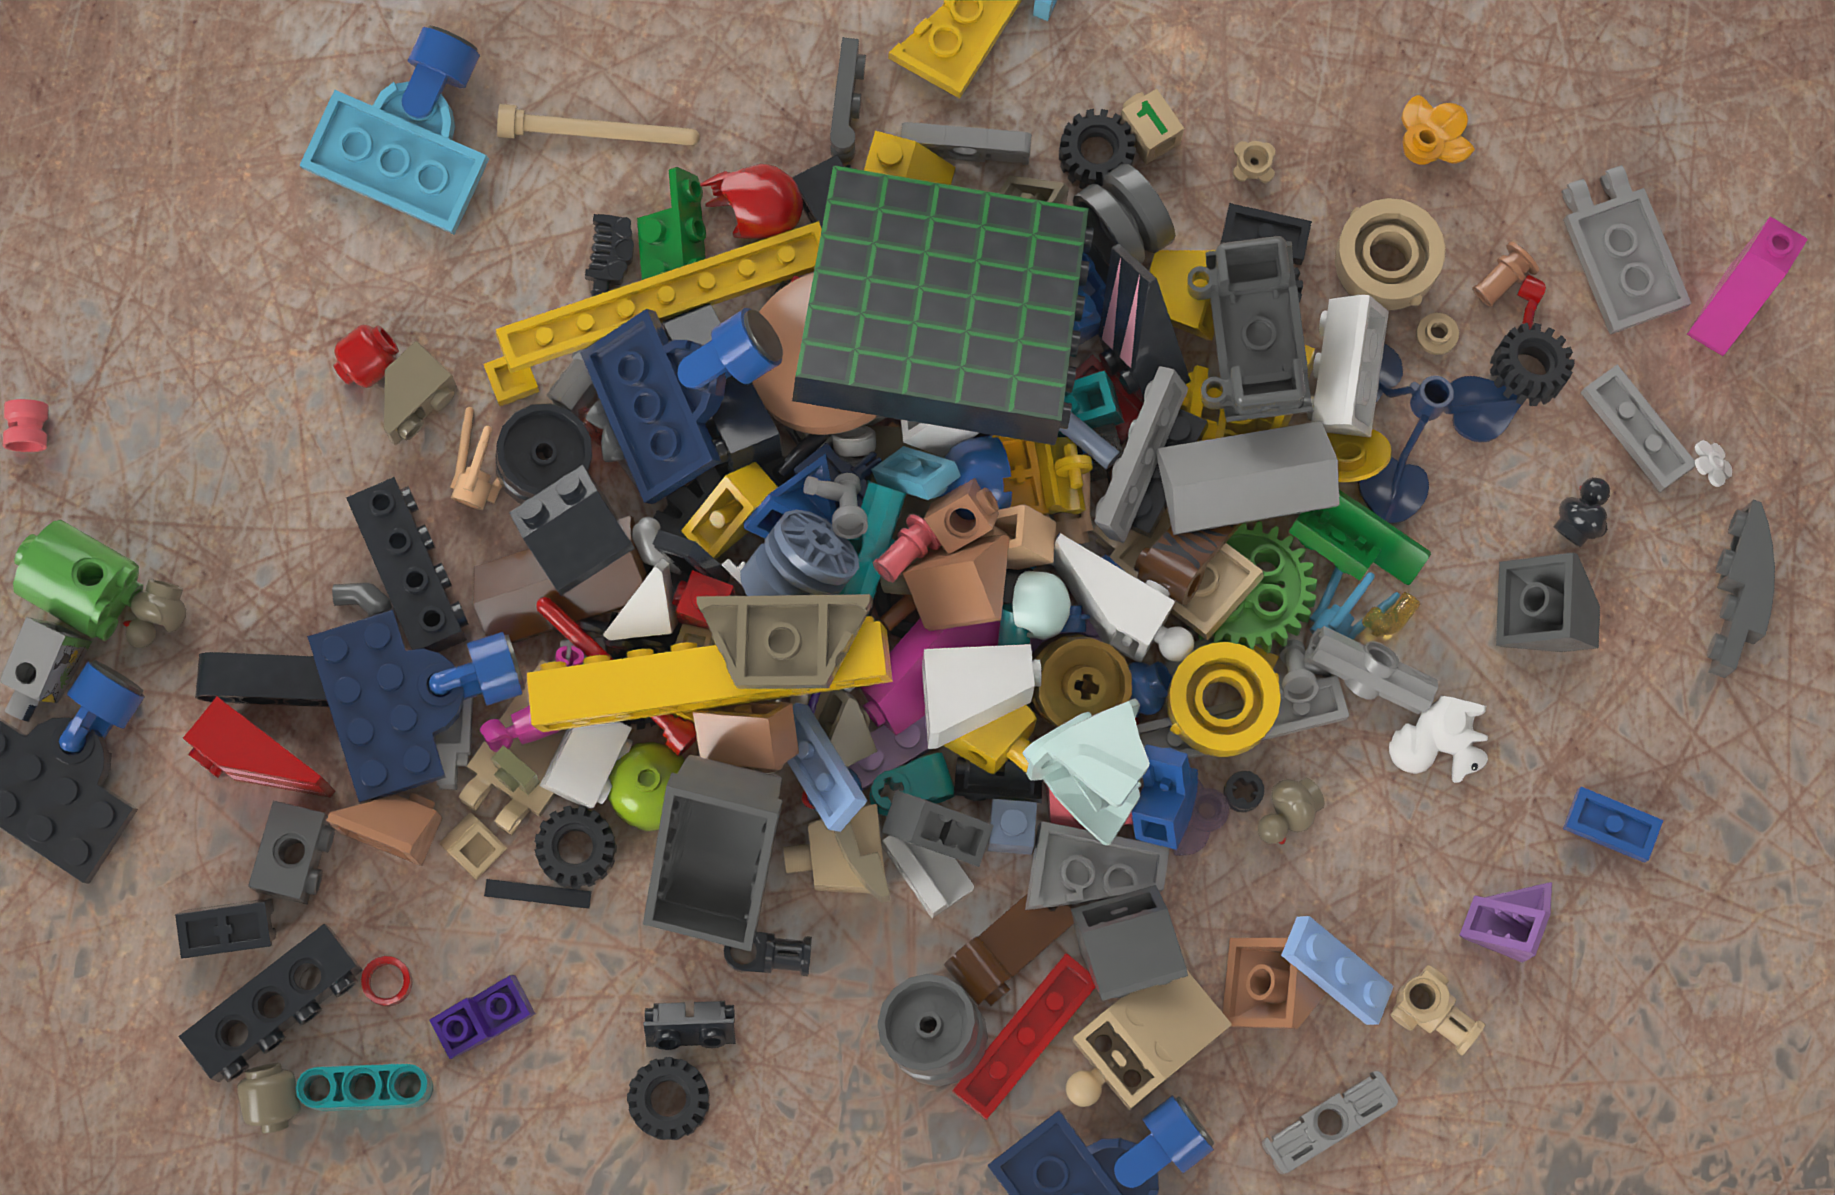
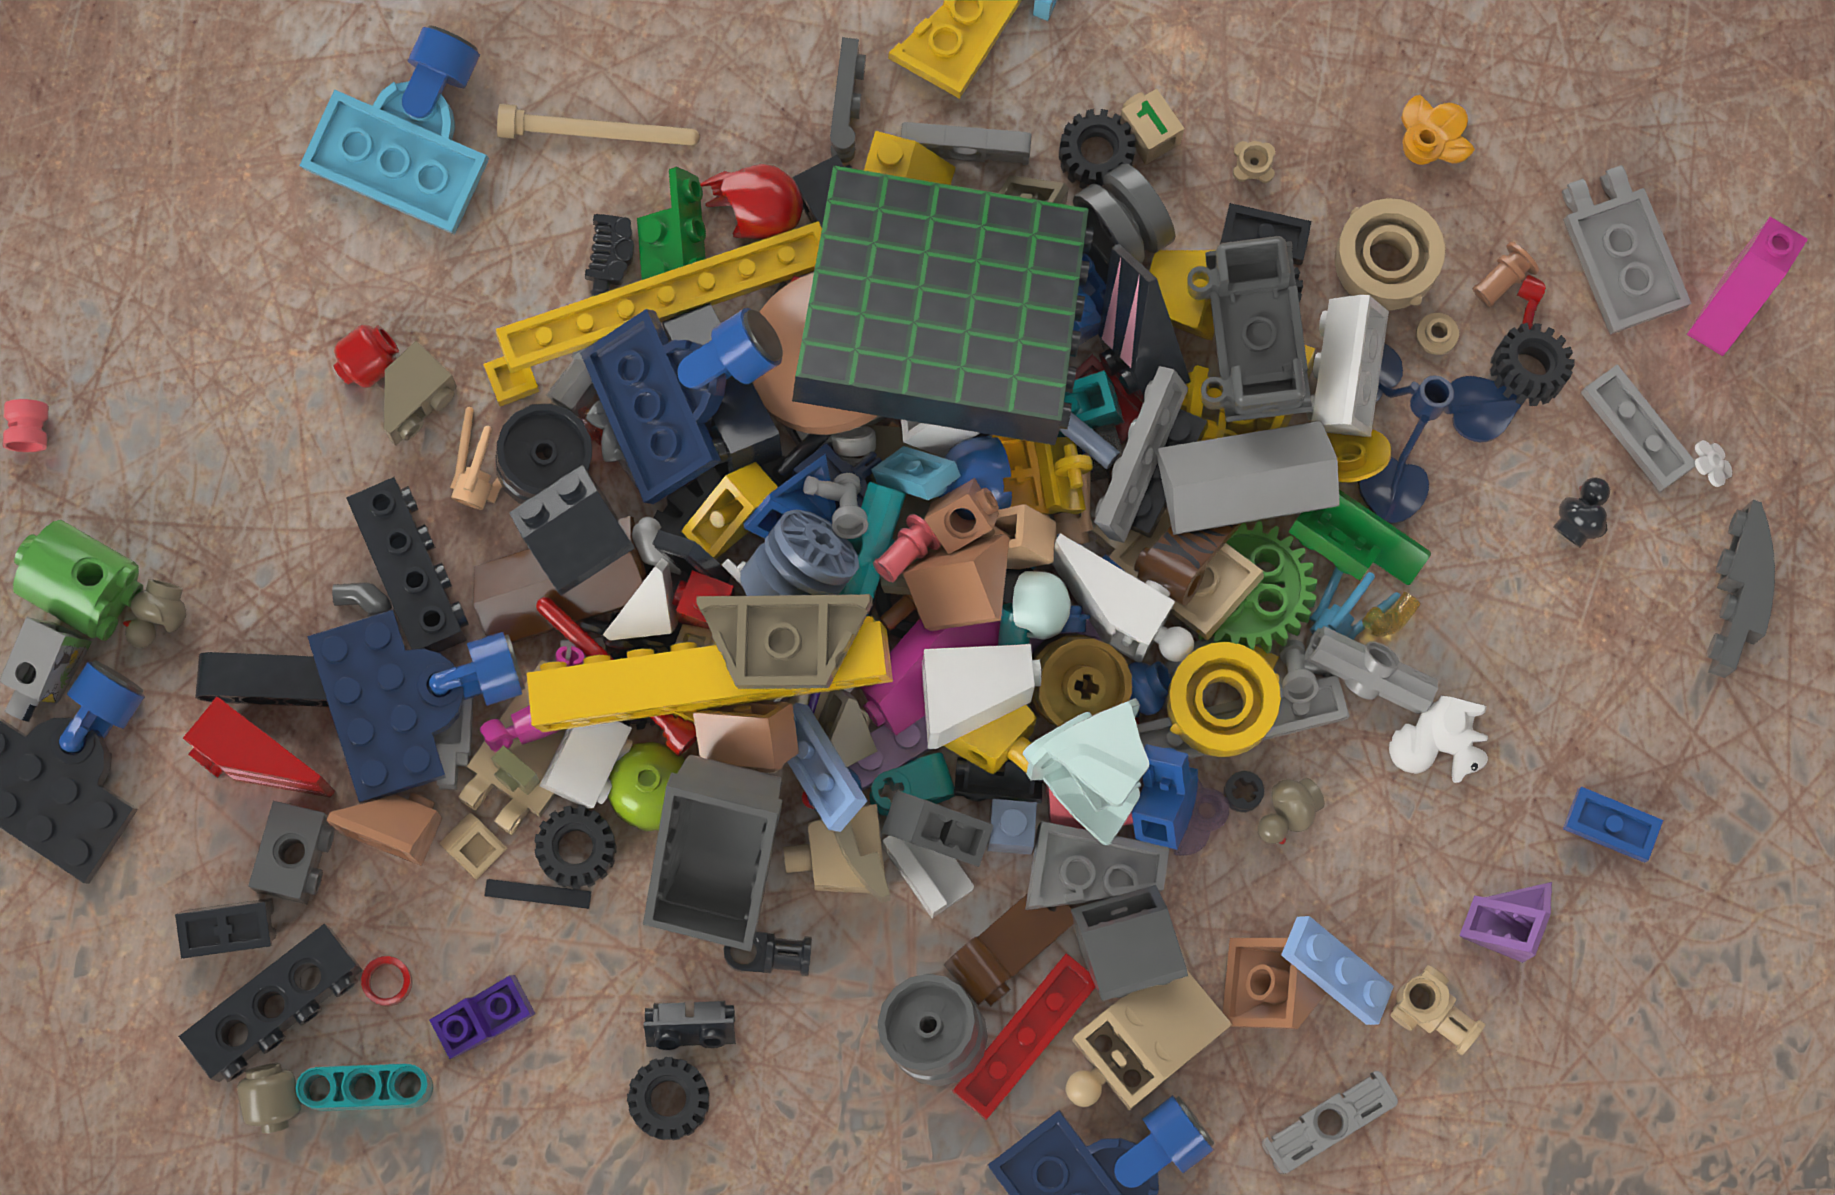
dark grey slope [1496,553,1600,652] -> none

